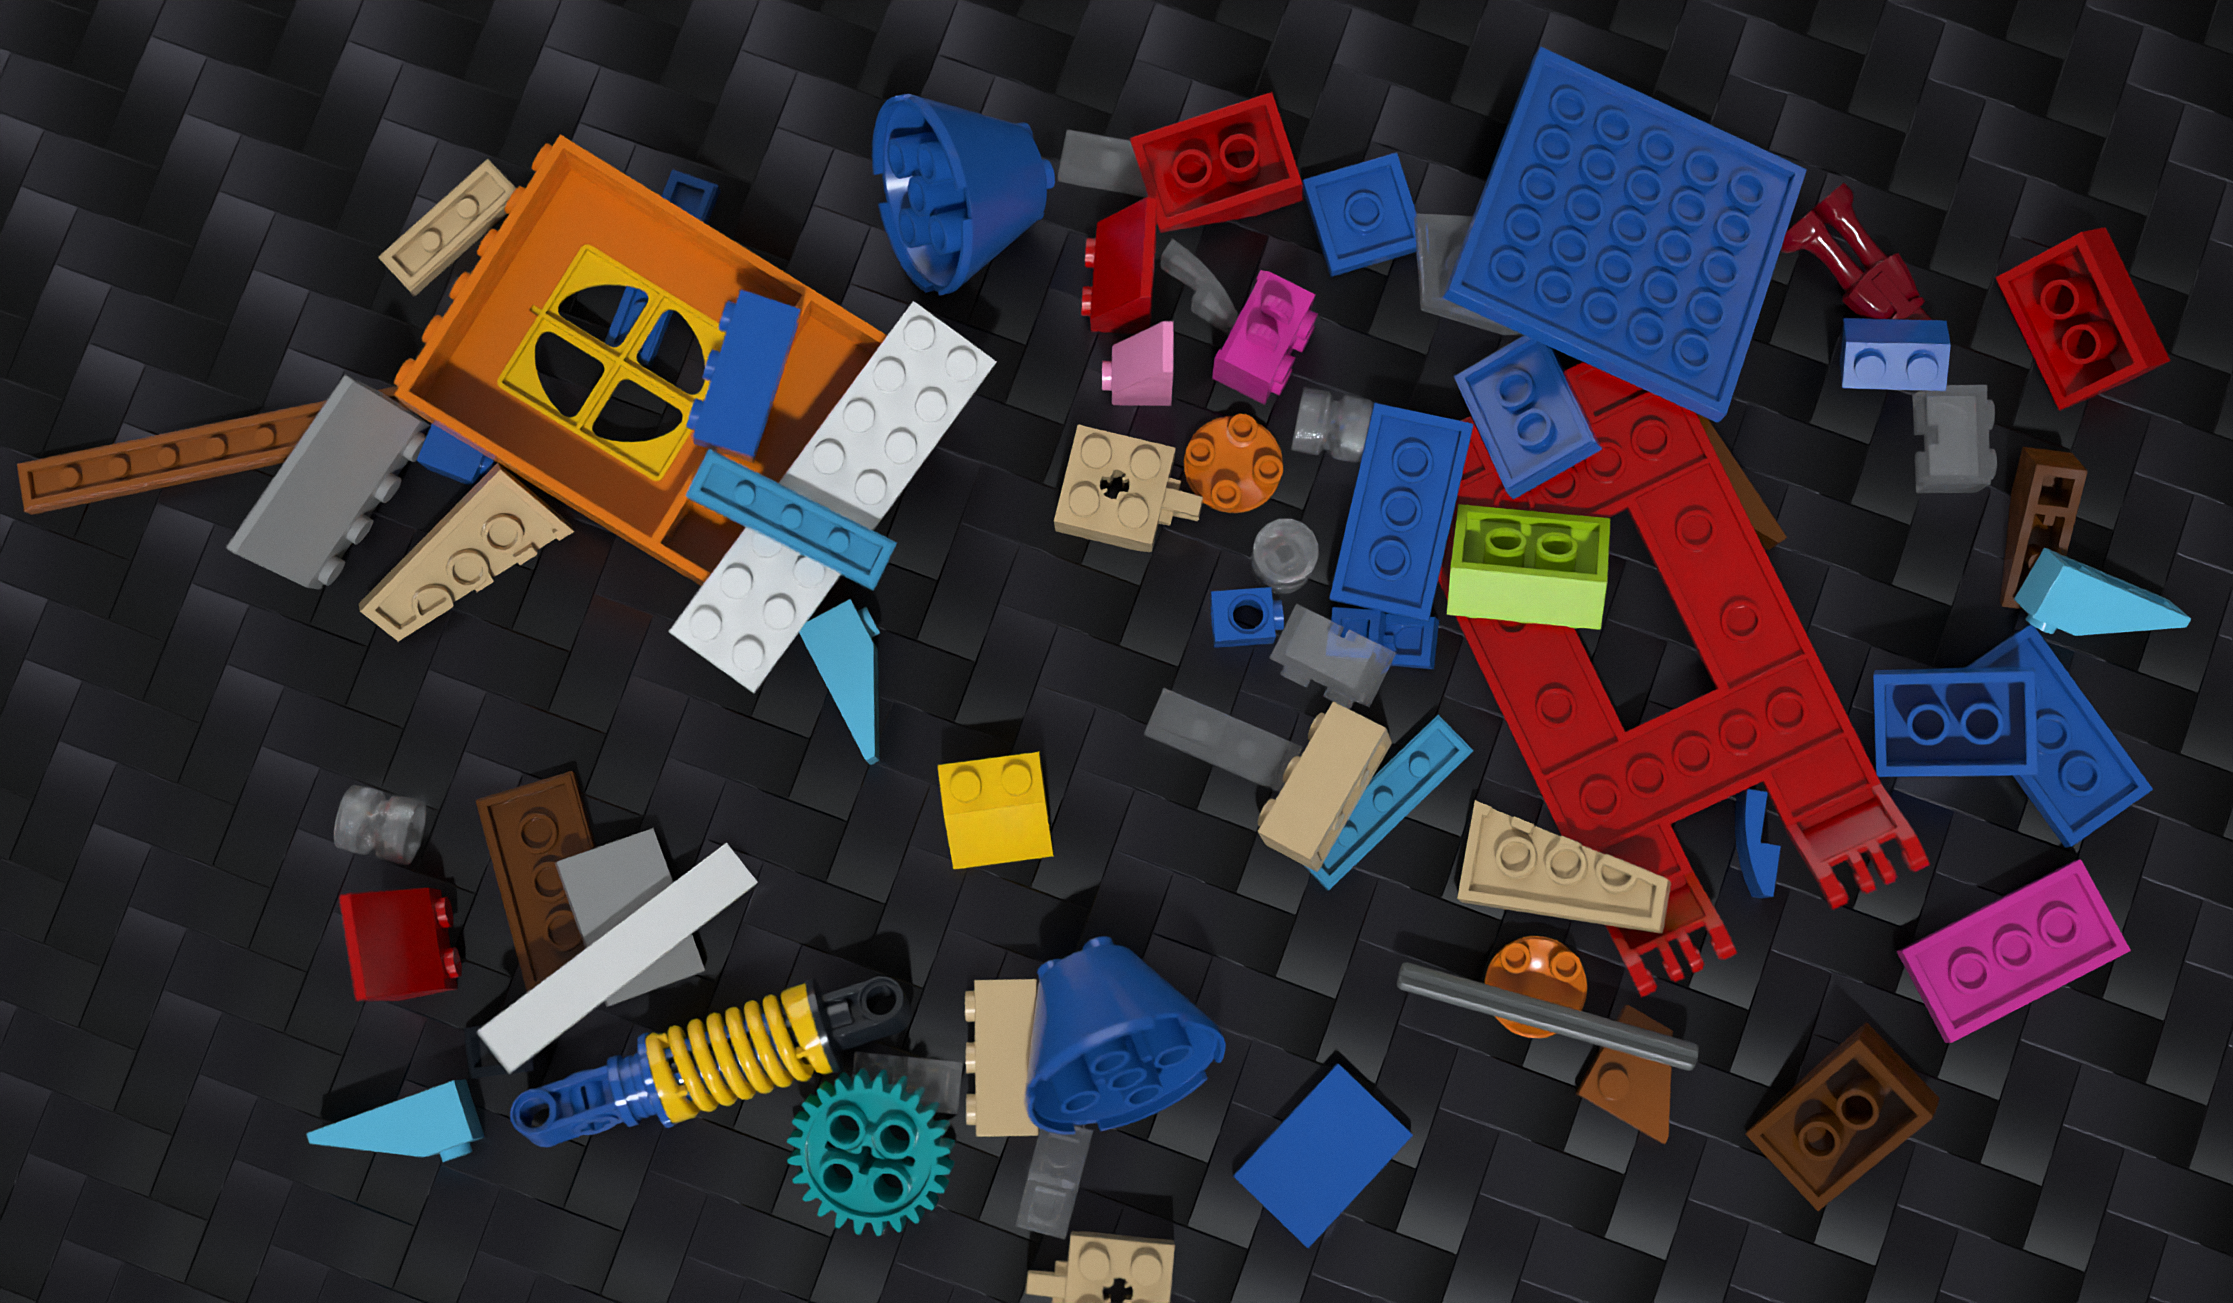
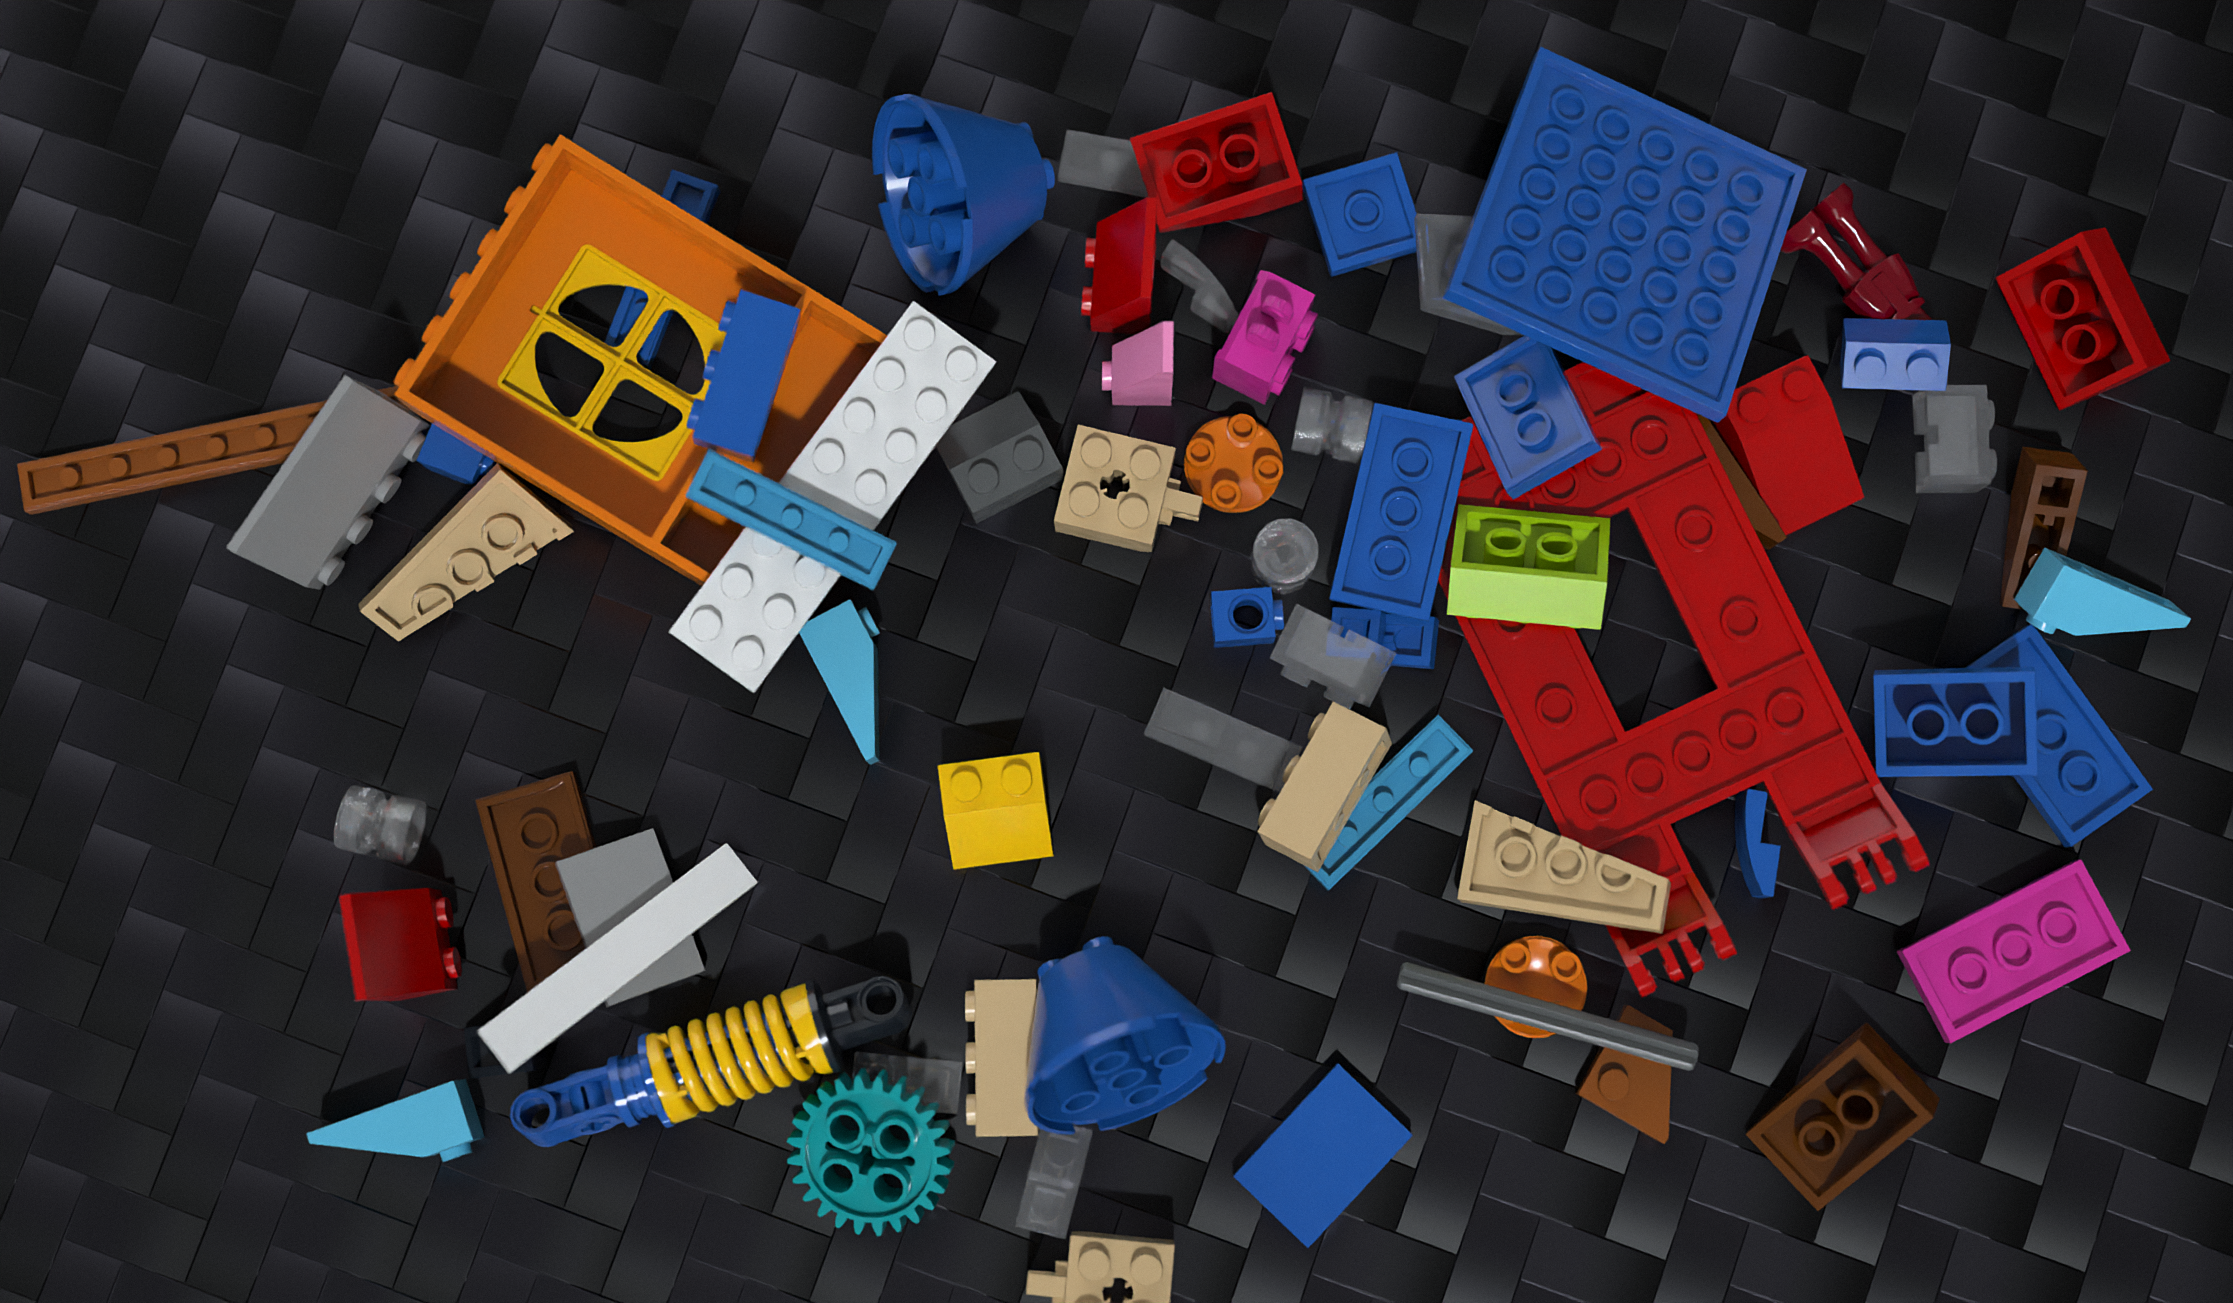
tan tile [378,159,516,296] -> none
none -> dark grey slope [936,391,1064,524]
none -> red slope [1711,355,1865,536]

